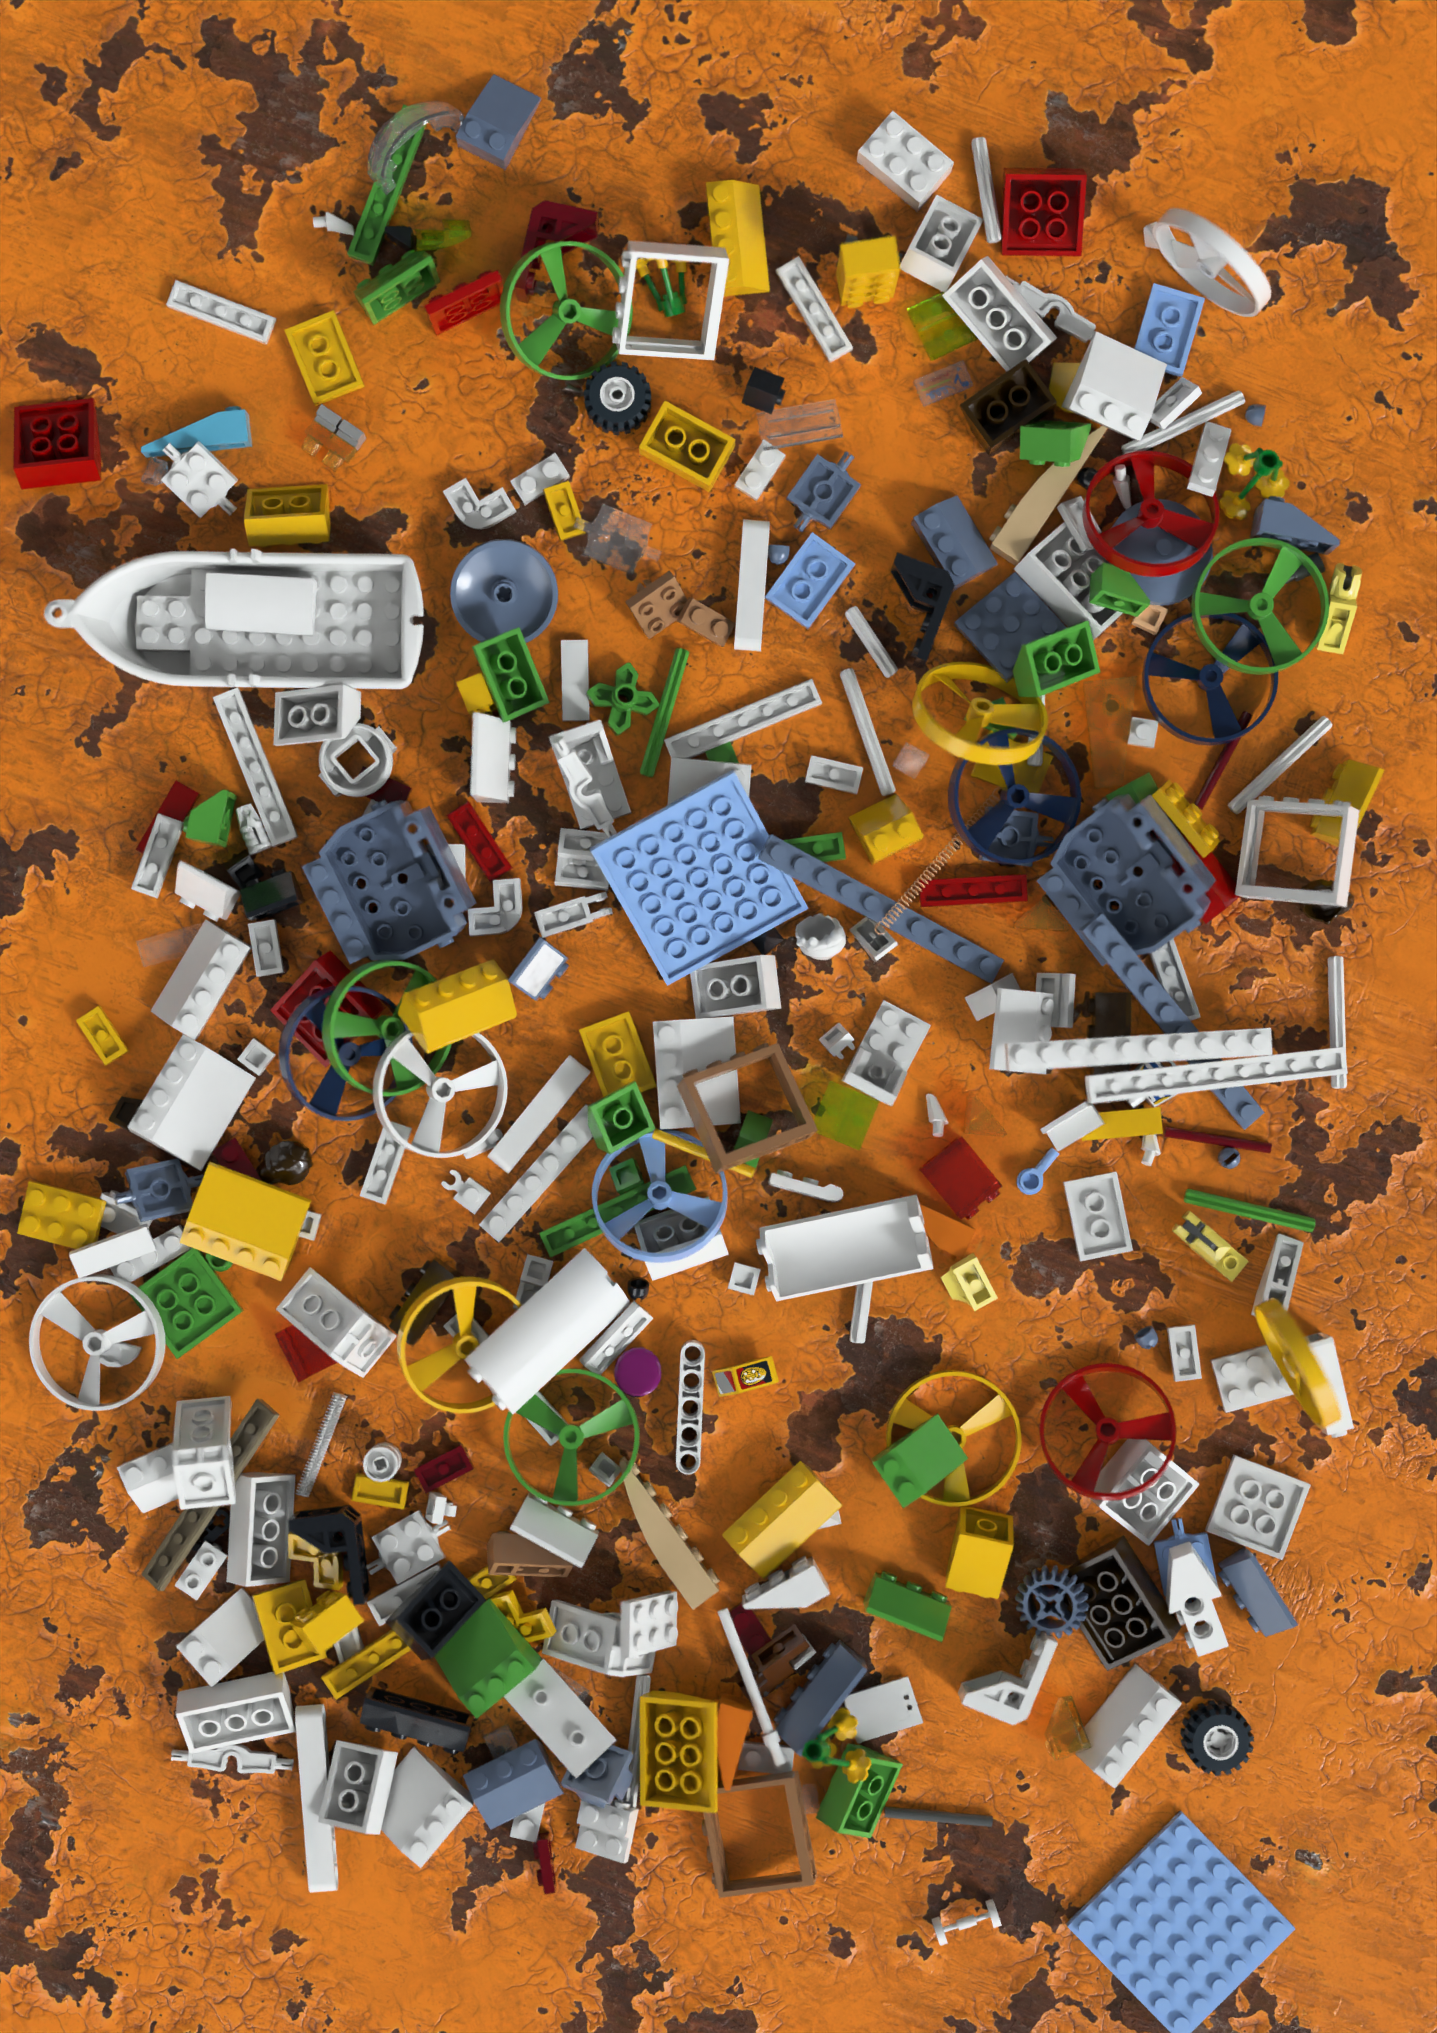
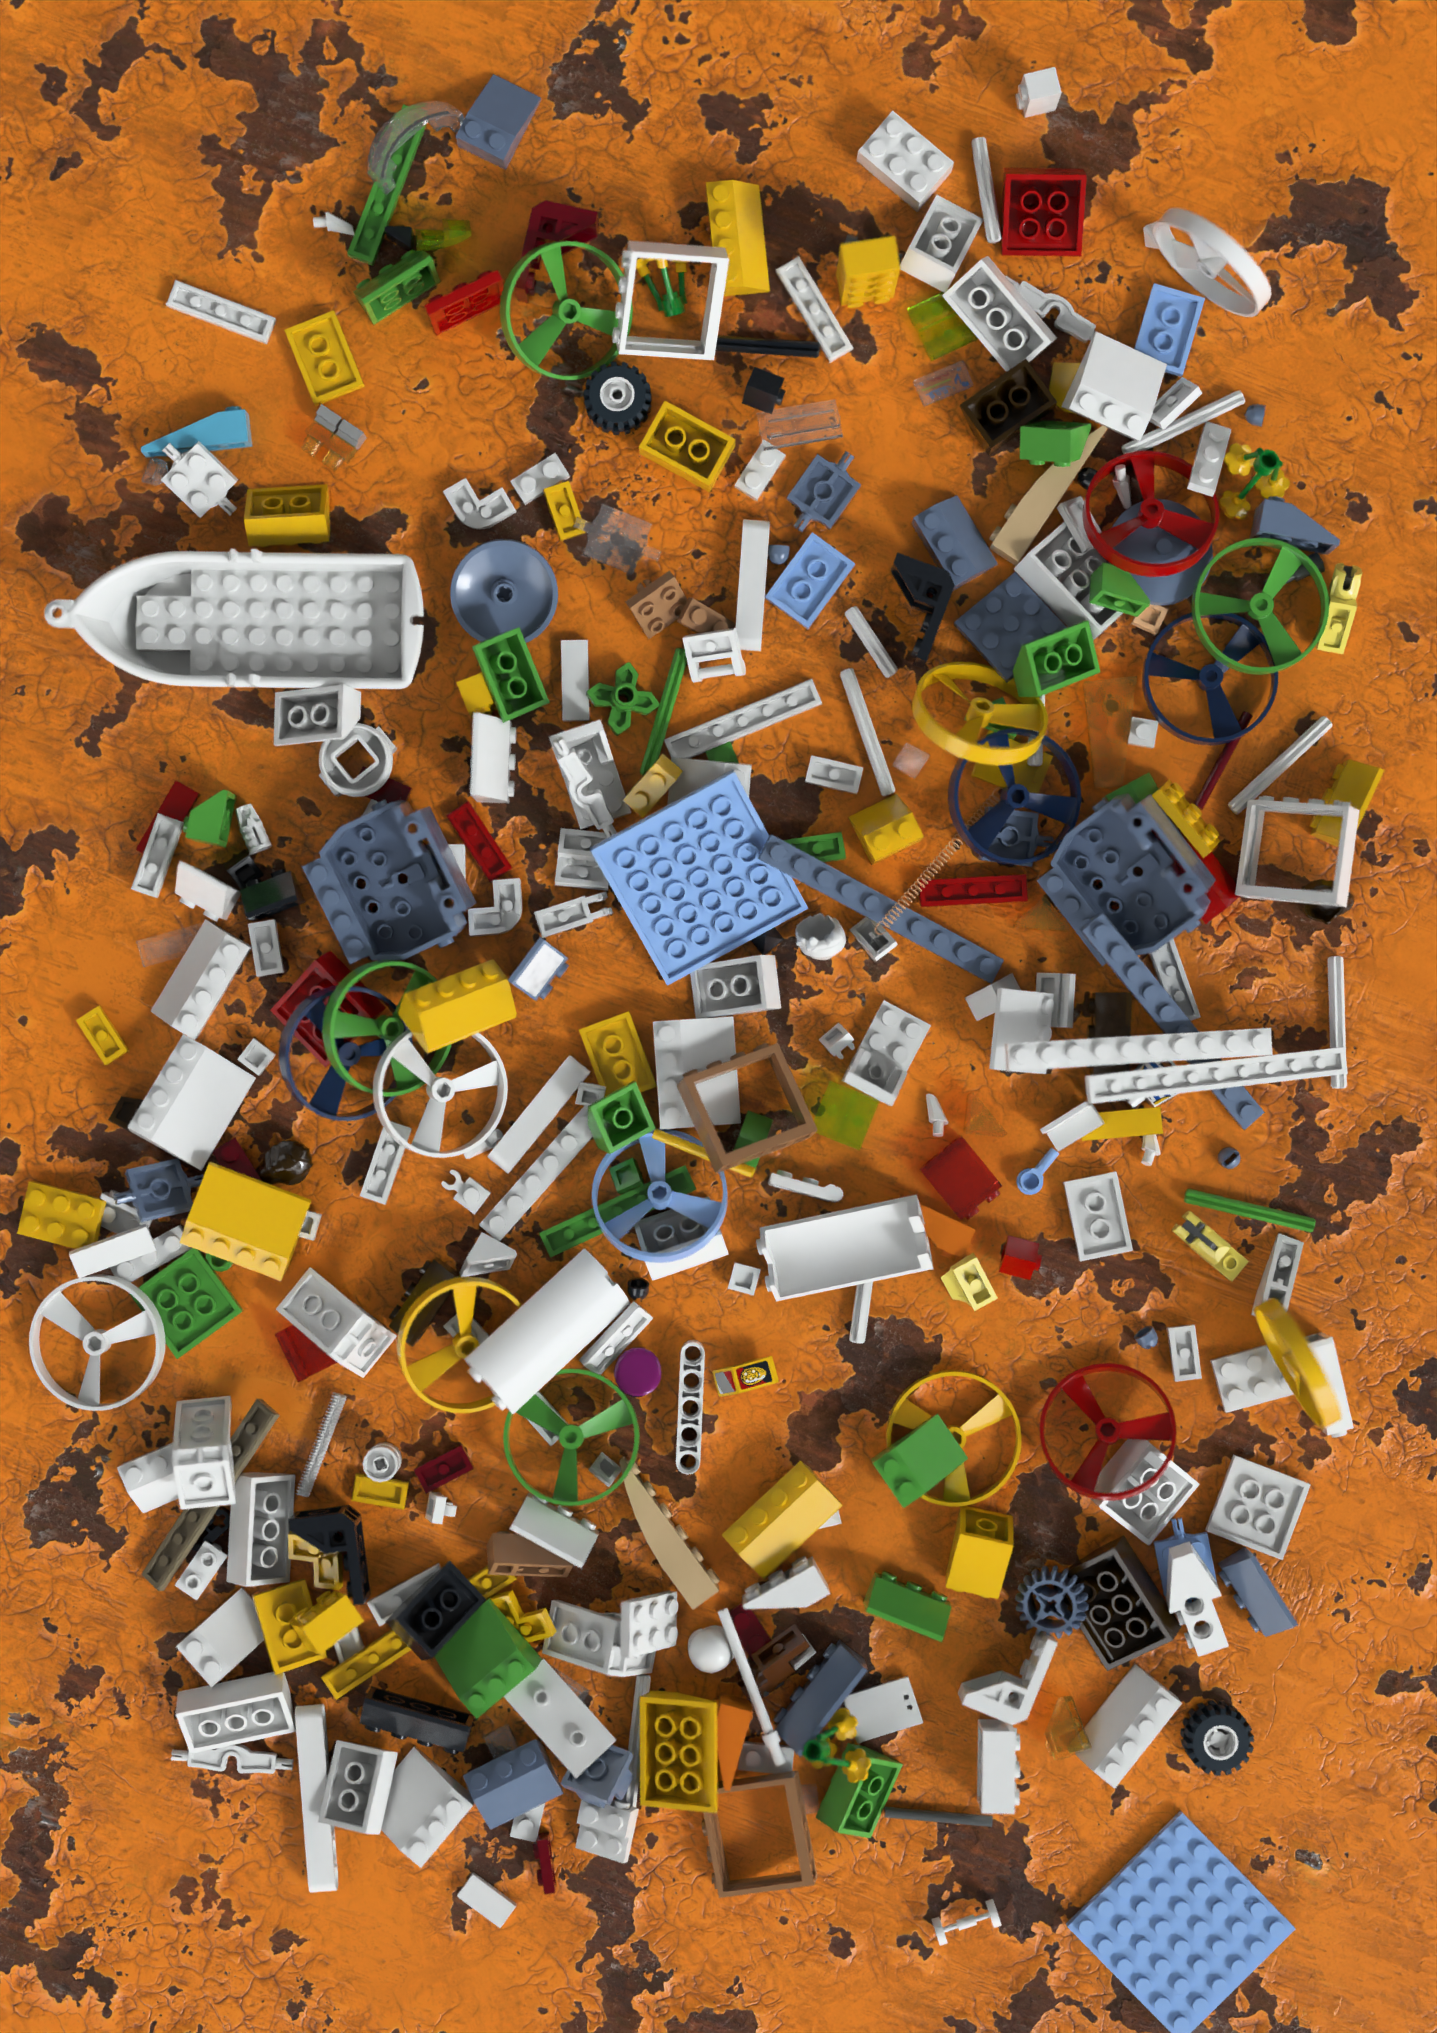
red slope [13,398,101,490] -> none
white tile [100,1342,143,1367] -> none
white slope [205,572,317,636] -> none
white plate [213,687,298,847] -> none
white plate [366,1510,451,1585] -> none
white slope [513,1254,553,1310] -> none
dark red bar [1164,1126,1272,1154] -> none
none -> white tile [457,1872,517,1928]
none -> white slope [459,1232,517,1277]
none -> white slope [575,1082,606,1106]
none -> yellow brick [623,754,683,818]
none -> white plate [682,628,746,683]
none -> white helmet [688,1625,734,1674]
none -> black axle [716,335,820,358]
none -> white brick [977,1719,1020,1814]
none -> red brick [999,1235,1042,1280]
none -> white brick [1015,67,1062,118]

